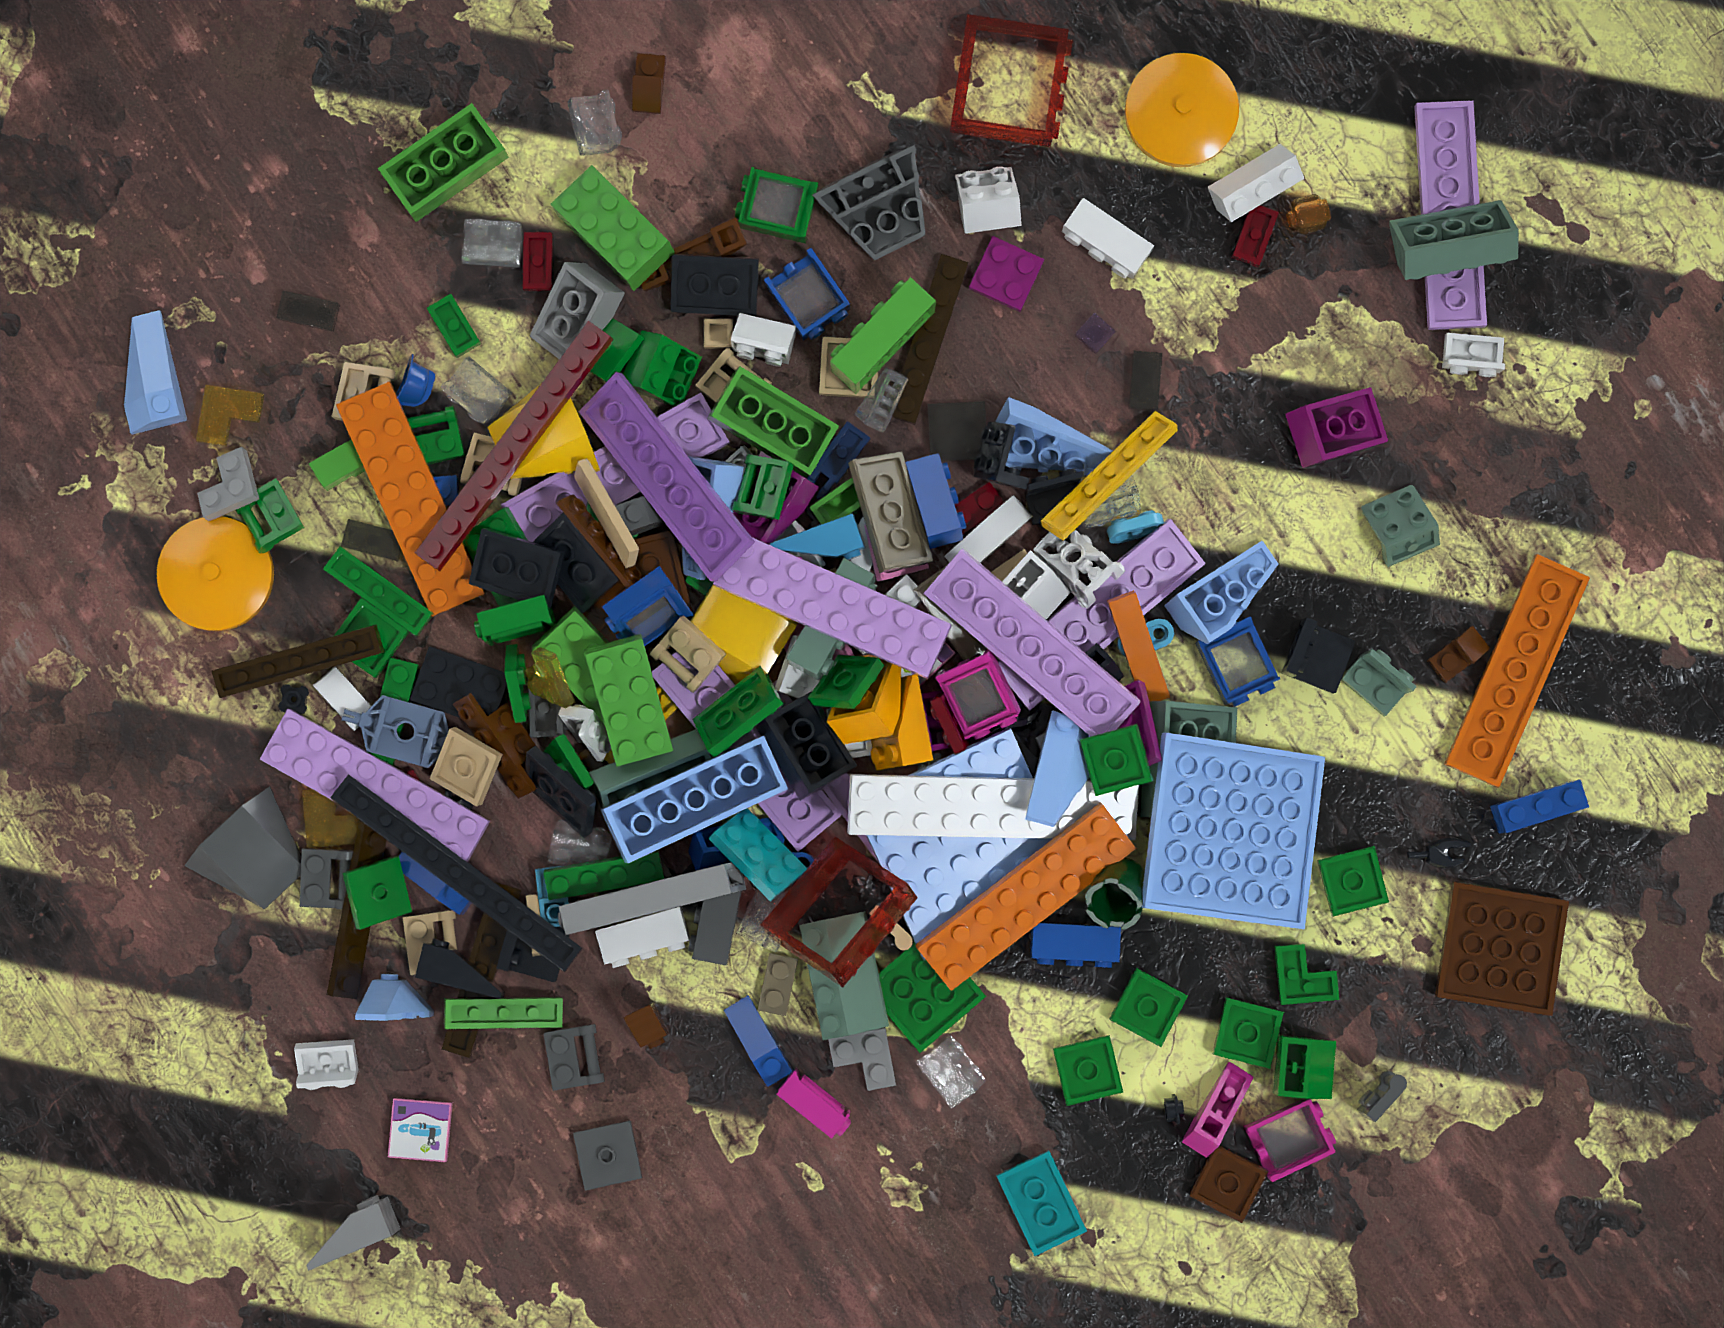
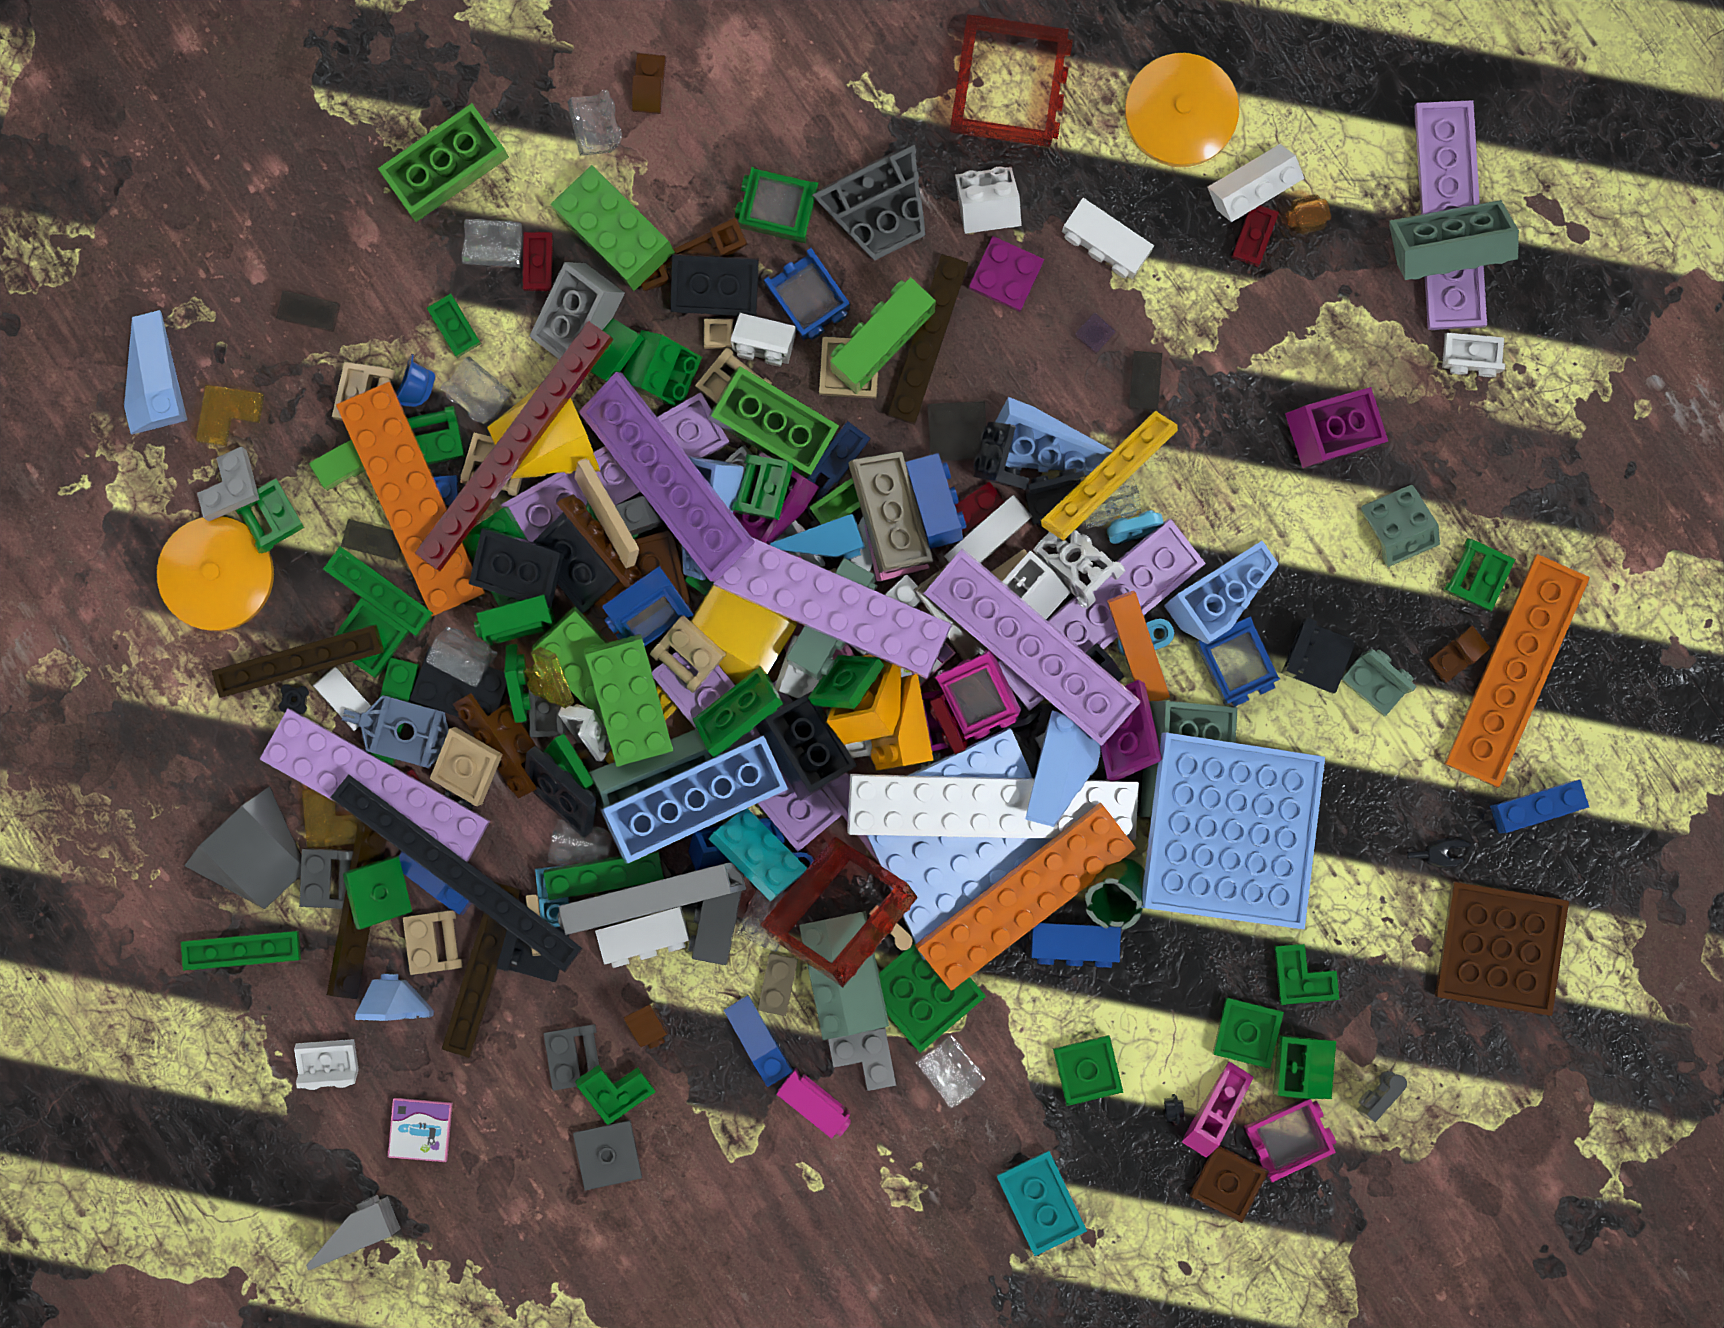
black slope [415,938,505,998] -> none
bright green plate [444,997,563,1029] -> none
clear slope [855,367,908,433] -> none
green plate [1080,724,1153,796] -> none
green plate [1109,968,1188,1047] -> none
green plate [1317,846,1389,917] -> none
none -> green plate [181,931,301,971]
none -> clear bracket [426,627,498,687]
none -> green plate [575,1065,656,1125]
none -> green plate [1443,538,1516,612]

